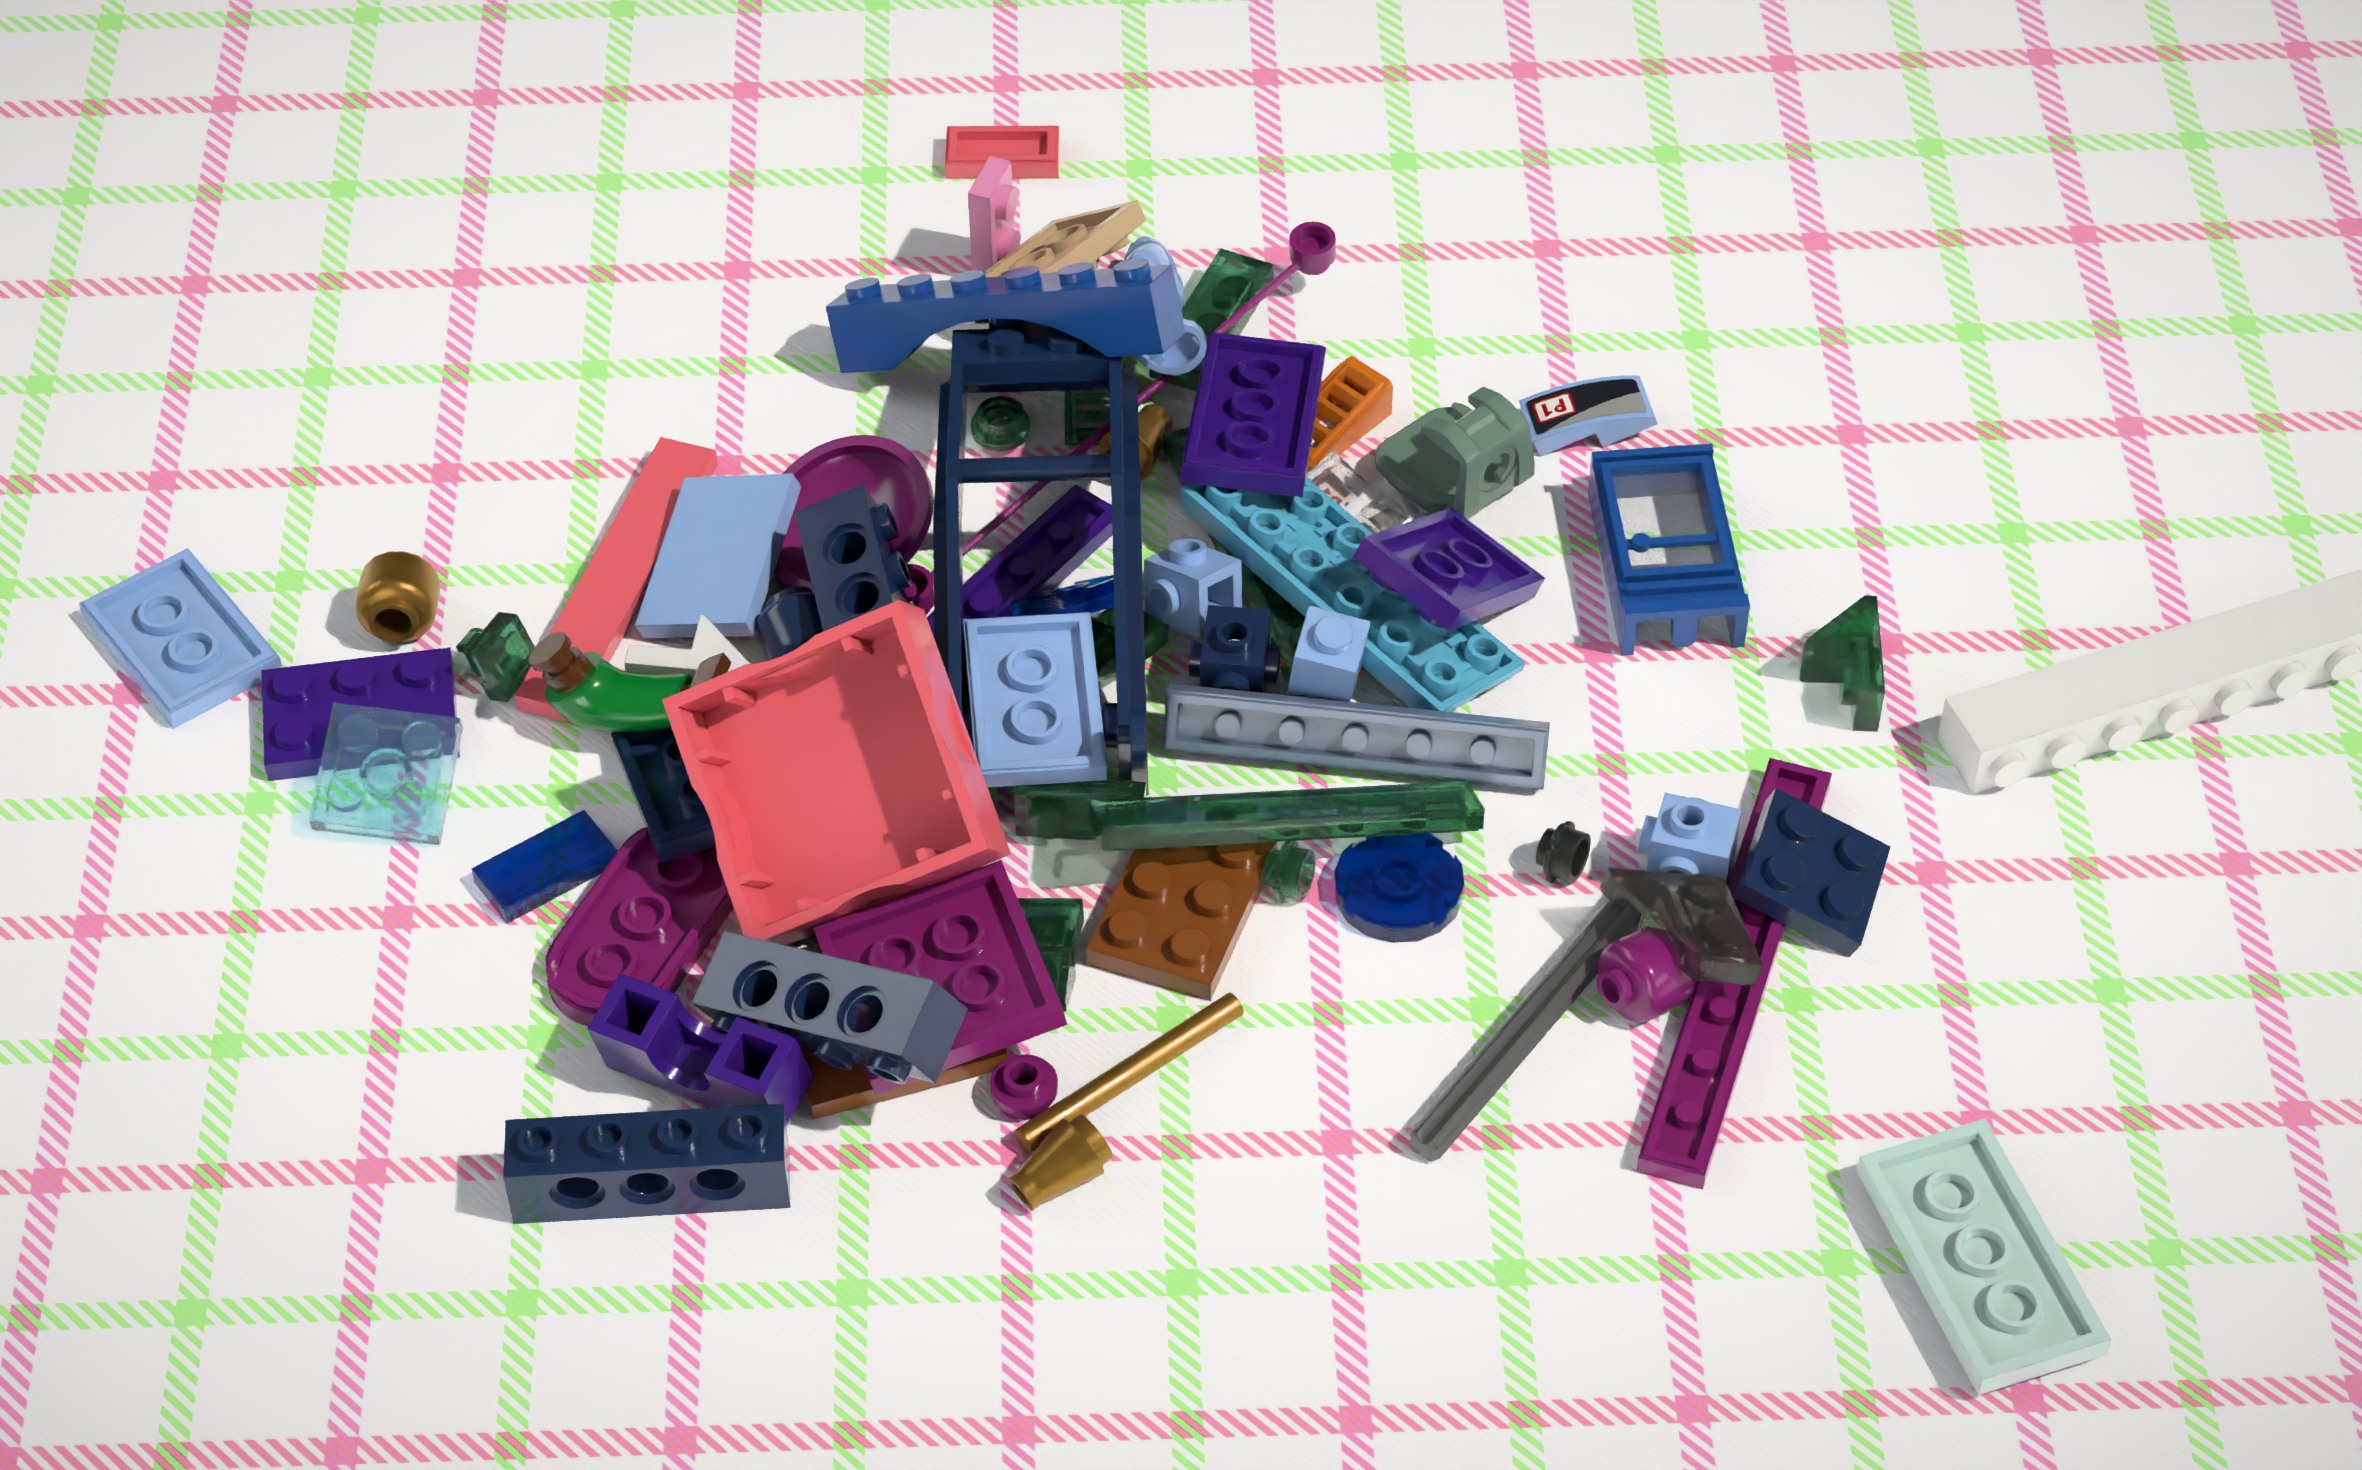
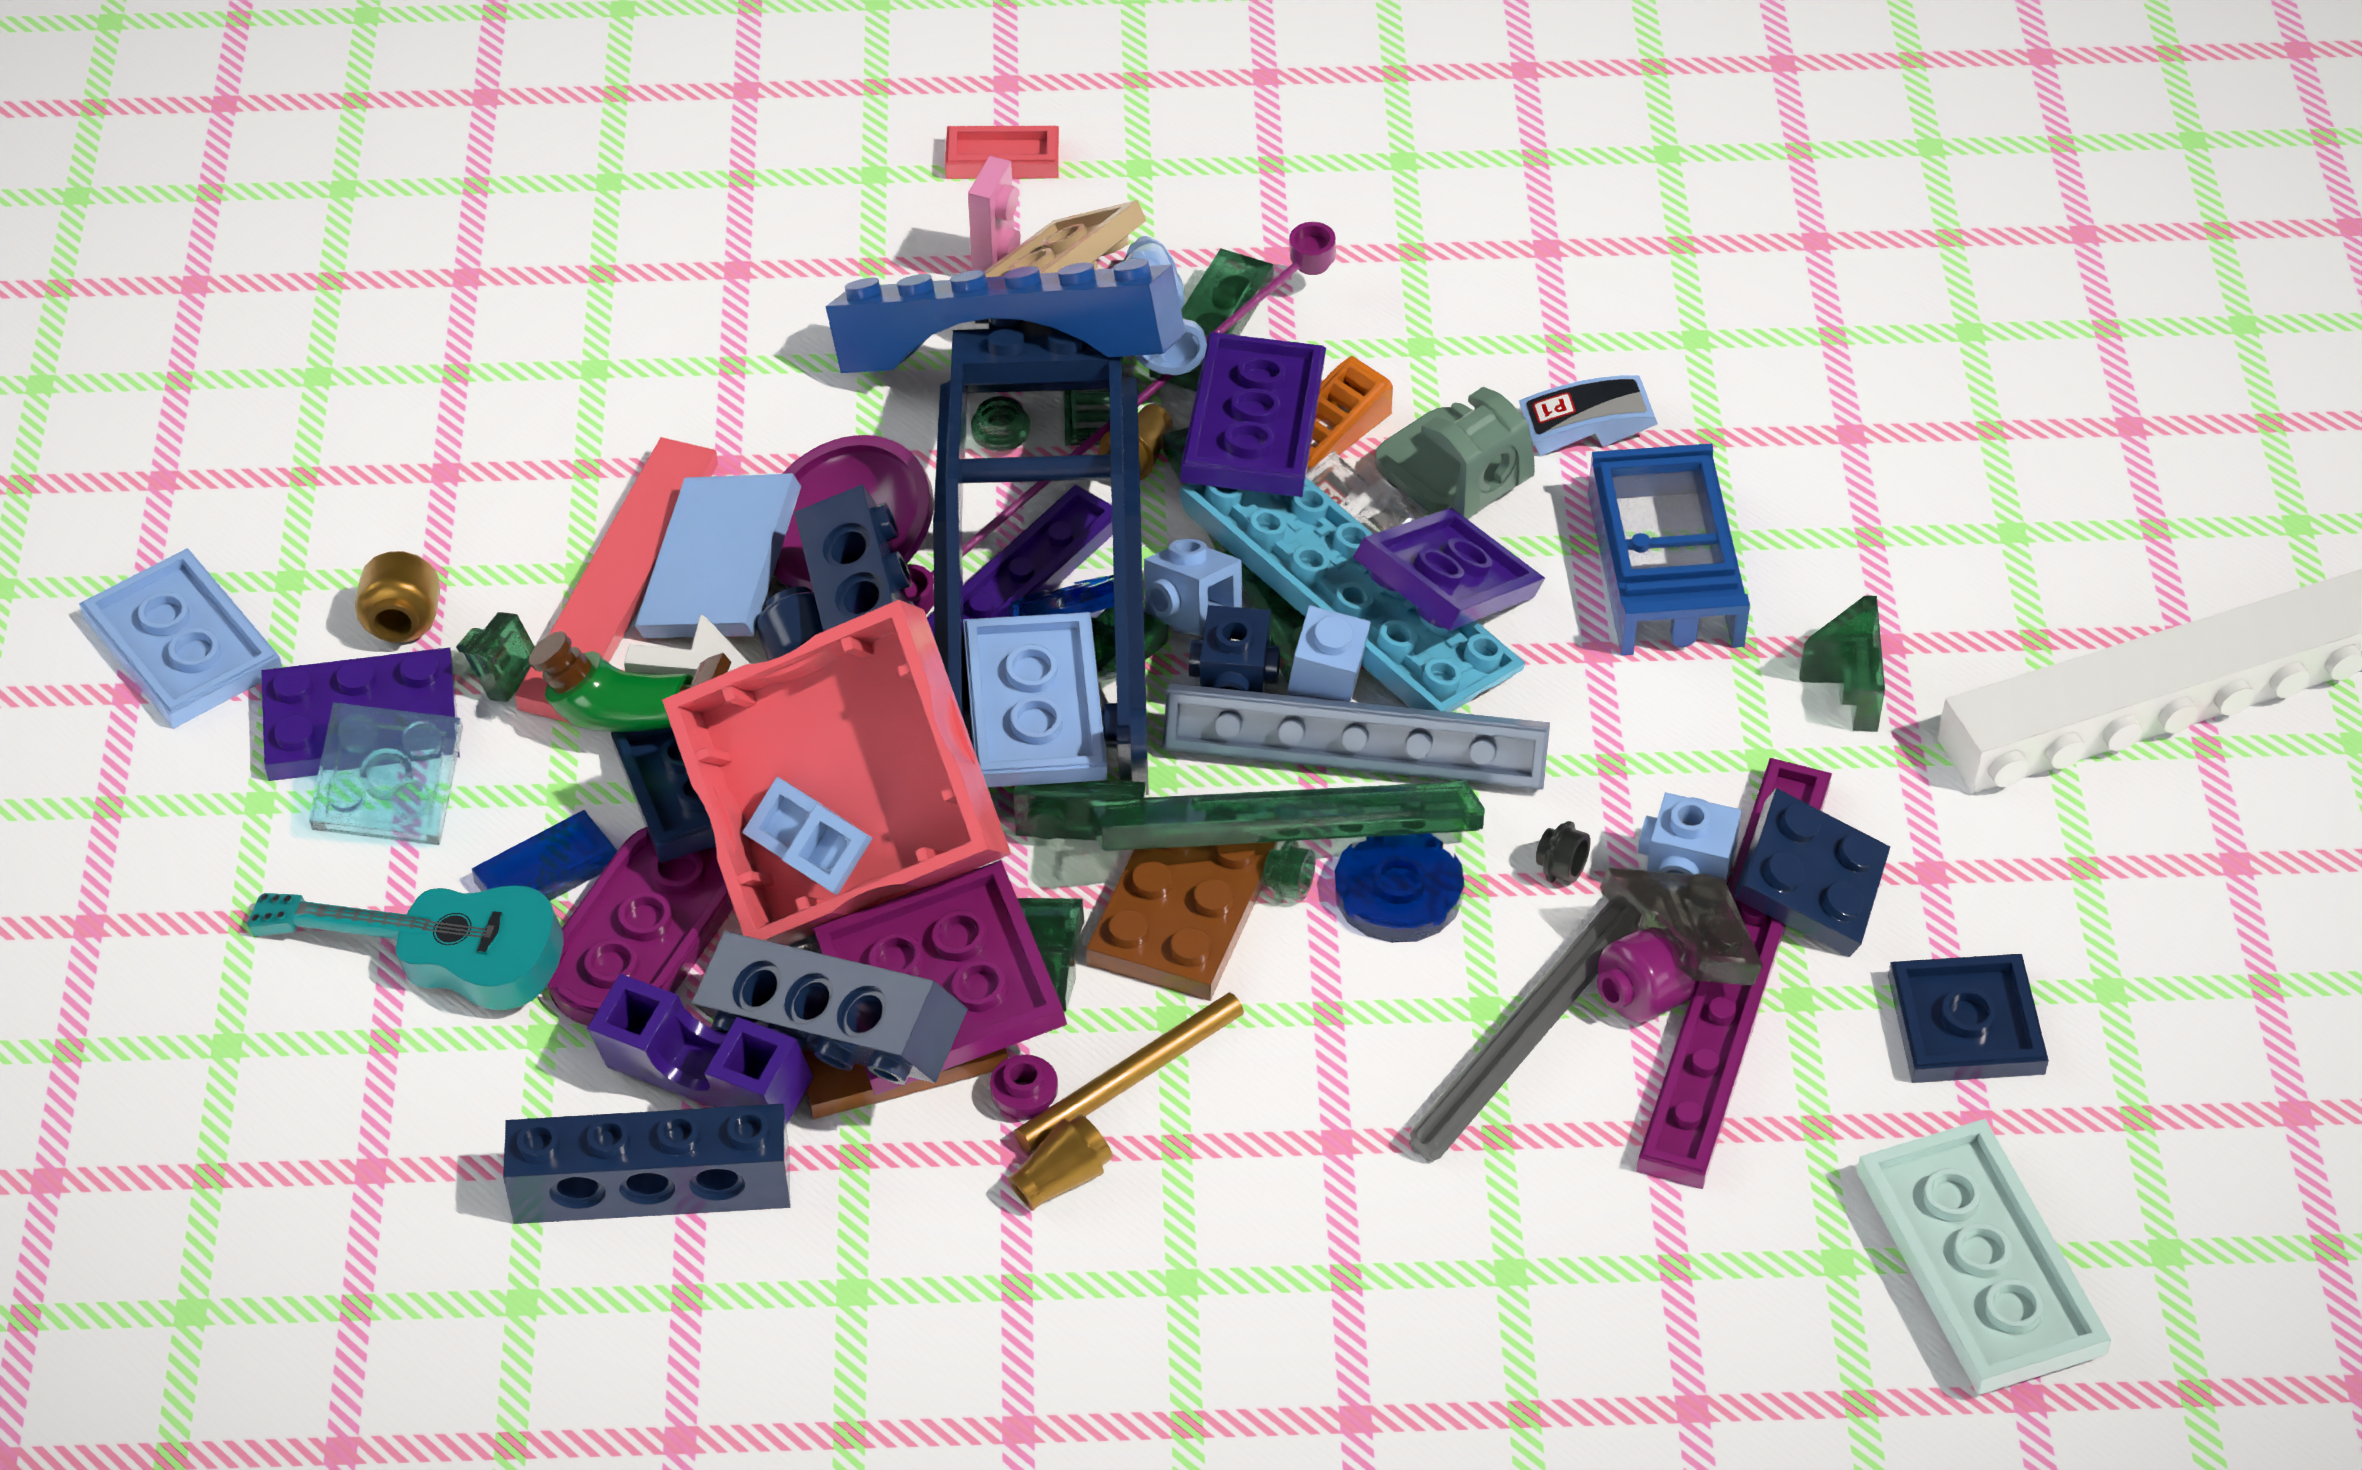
none -> teal piece [247,885,563,1010]
none -> light blue slope [742,777,873,895]
none -> dark blue tile [1888,953,2049,1083]

